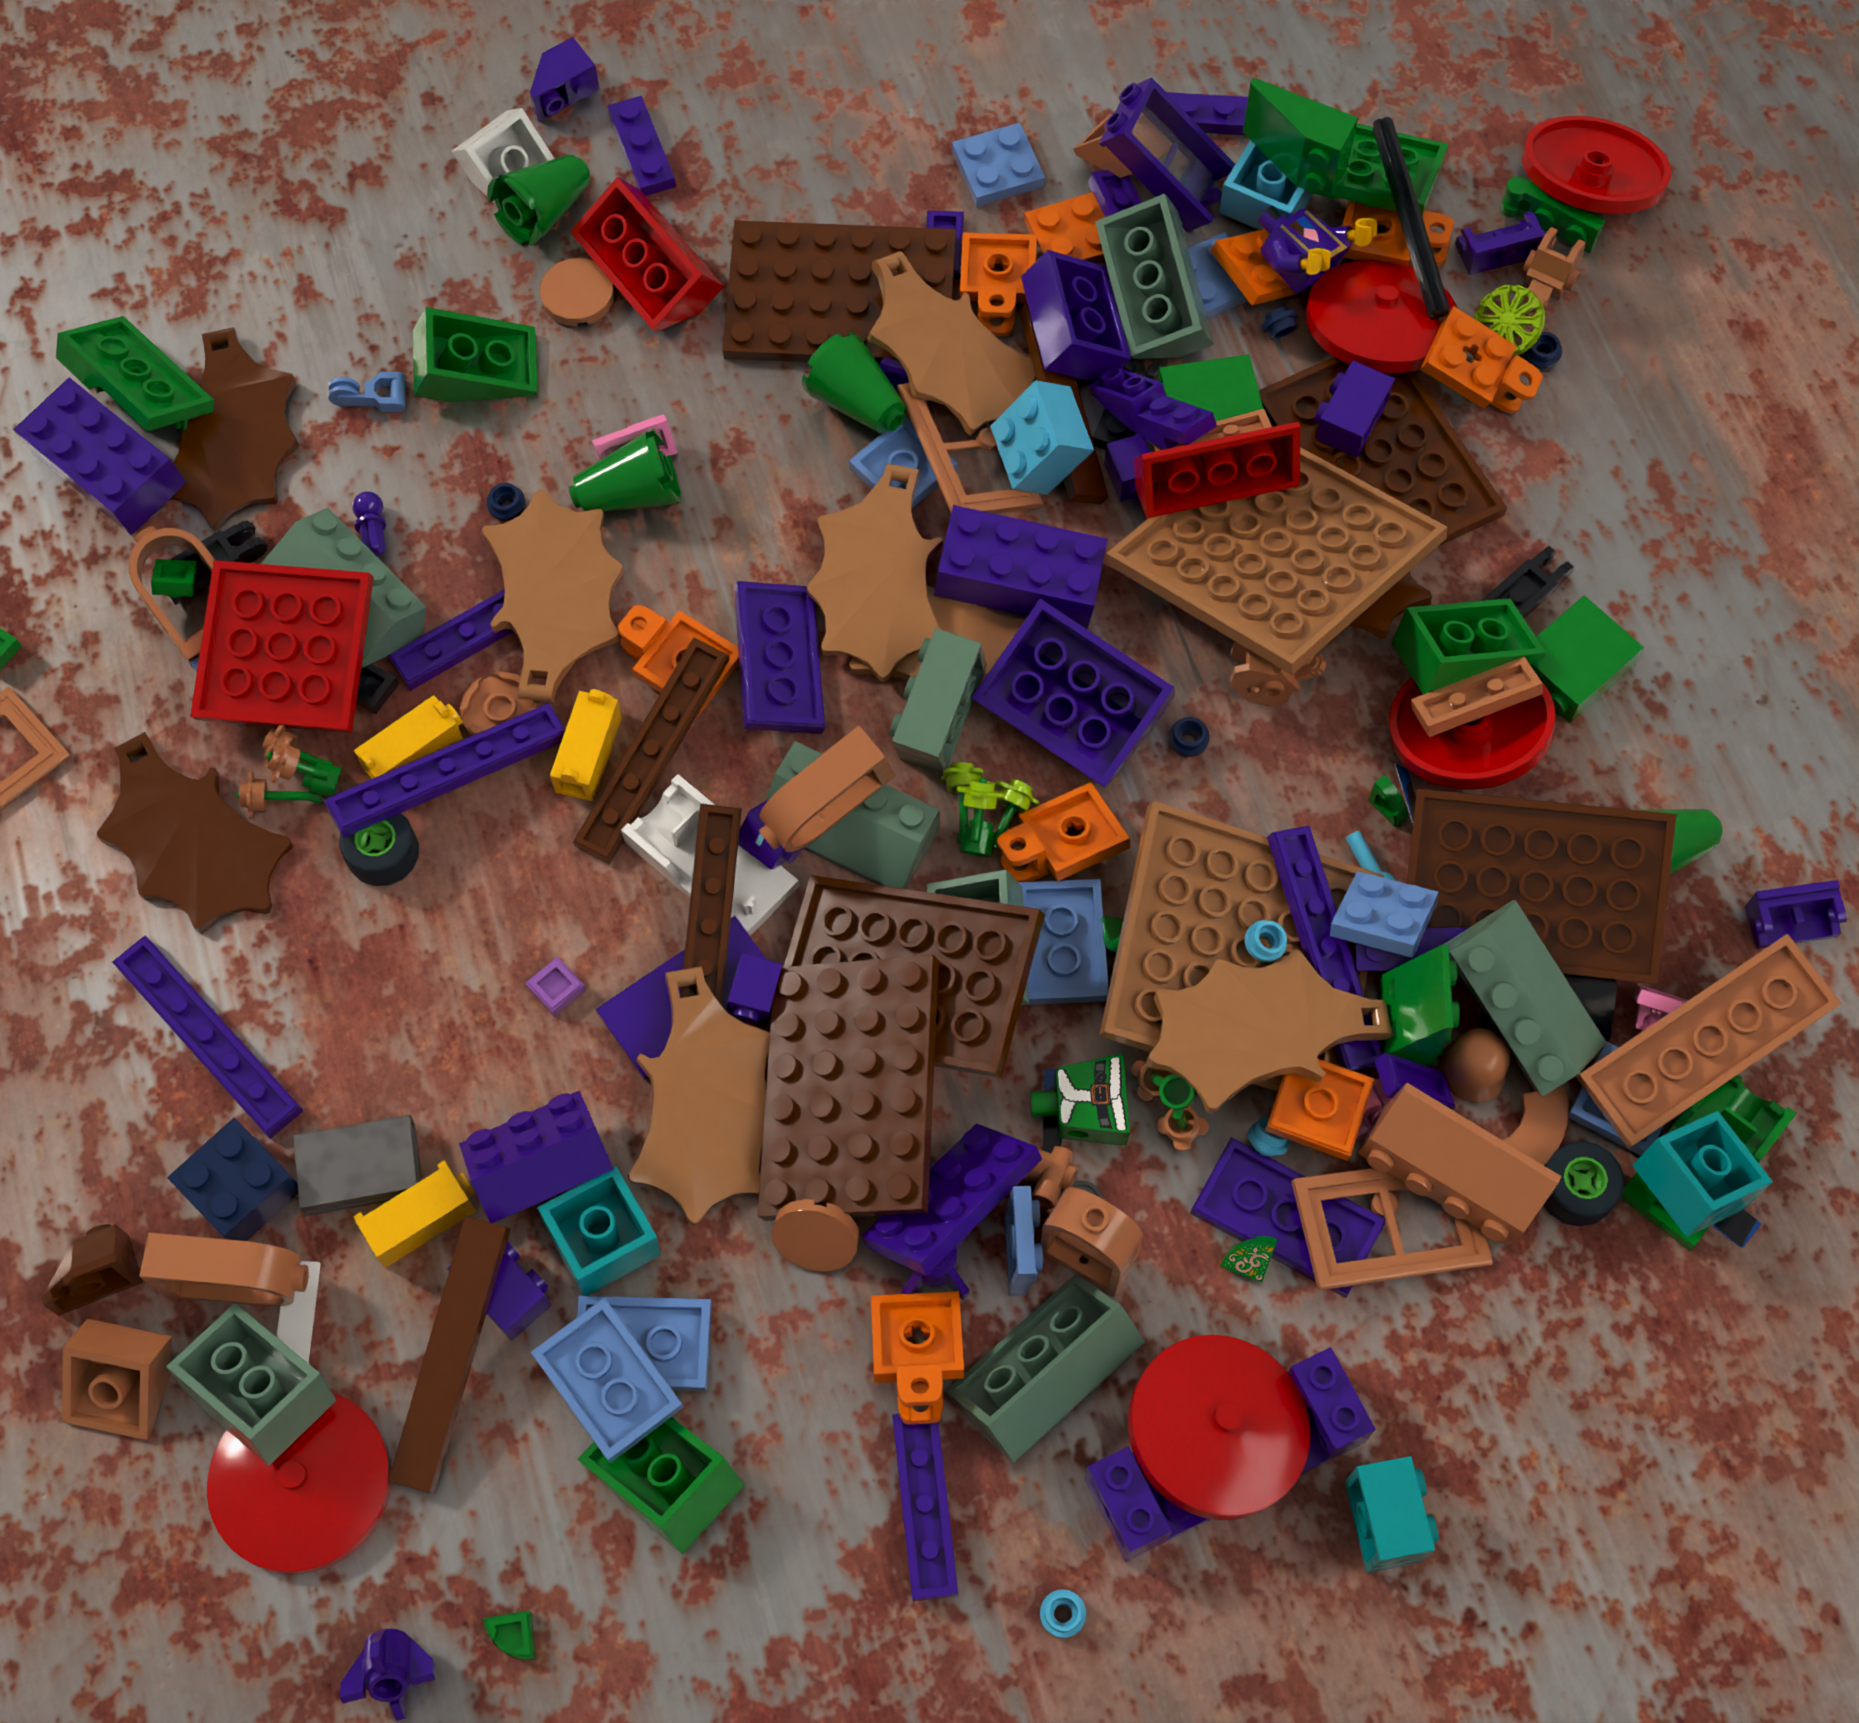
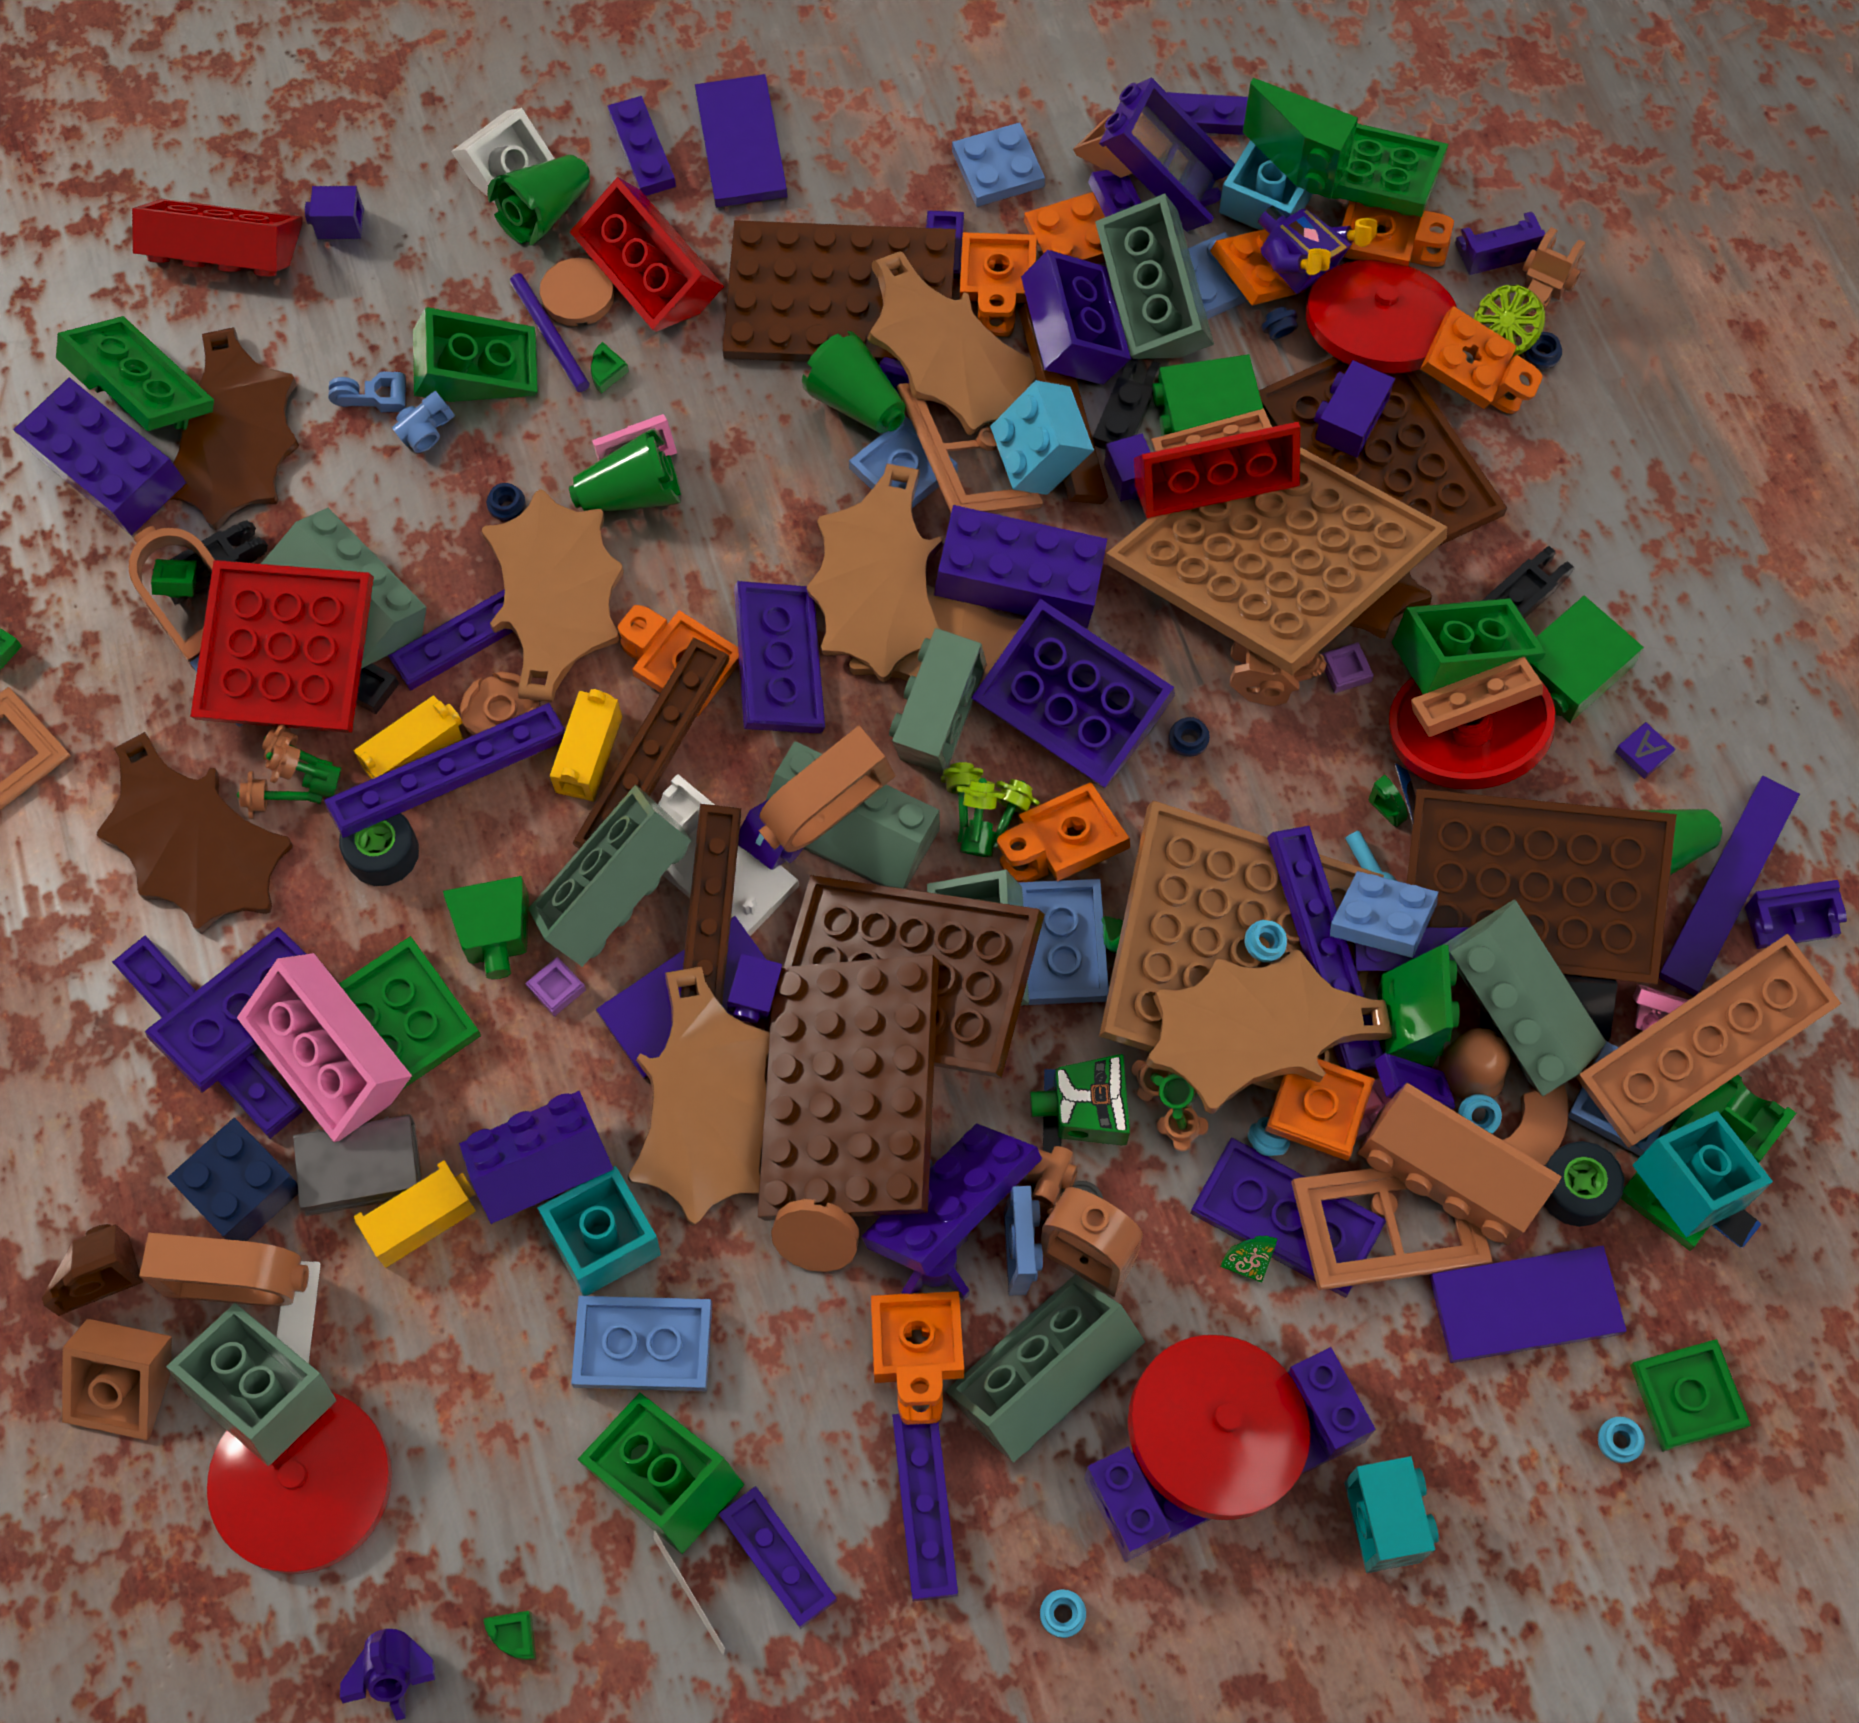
dark purple axle [352,491,386,557] -> none
reddish brown tile [388,1216,511,1493] -> none
dark purple brick [447,1241,551,1341] -> none
dark purple slope [530,37,600,121] -> none
medium blue plate [531,1298,684,1463] -> none
dark purple slope [1089,367,1217,449] -> none
black axle [1373,117,1449,319] -> none
green plate [1500,177,1605,253] -> none
red dish [1521,116,1672,214] -> none
none -> red slope [132,199,303,276]
none -> dark purple tile [145,927,306,1093]
none -> bright pink slope [237,953,412,1142]
none -> dark purple brick [305,186,364,239]
none -> green plate [339,936,481,1090]
none -> medium blue plate [392,390,455,453]
none -> green torso [443,876,529,980]
none -> dark purple bar [510,273,590,392]
none -> sand green slope [528,784,692,967]
none -> green tile [591,342,629,394]
none -> white sticker [653,1530,725,1655]
none -> dark purple tile [695,74,788,208]
none -> dark purple plate [719,1486,837,1629]
none -> medium lavender tile [1322,642,1374,693]
none -> dark purple tile [1429,1246,1627,1363]
none -> medium azure plate [1458,1094,1502,1134]
none -> medium azure plate [1598,1417,1645,1463]
none -> dark purple tile [1615,722,1676,779]
none -> green tile [1630,1339,1751,1452]
none -> dark purple tile [1659,775,1800,996]

